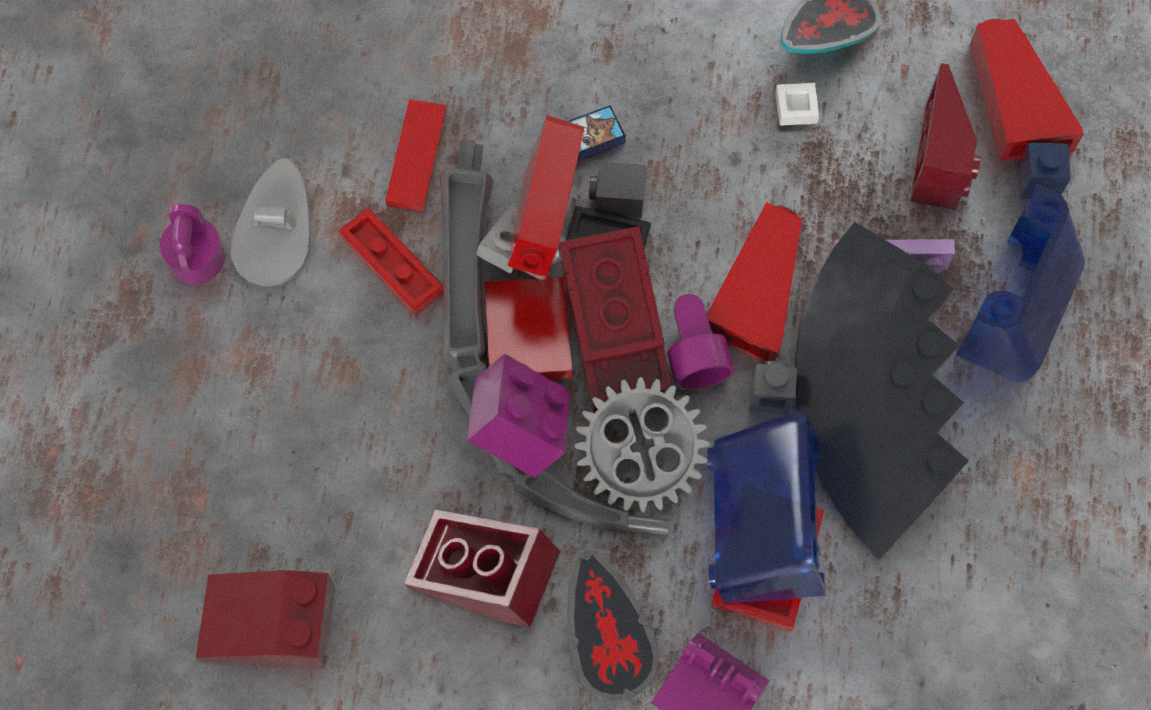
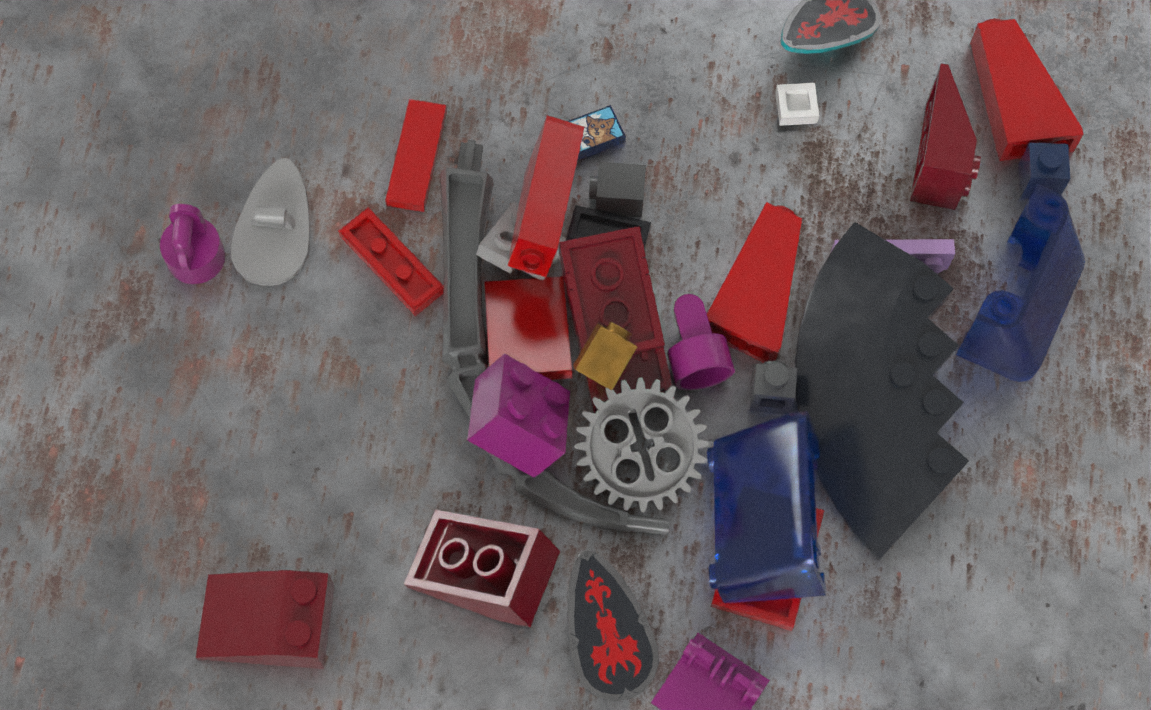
none -> pearl gold brick [573,321,637,390]

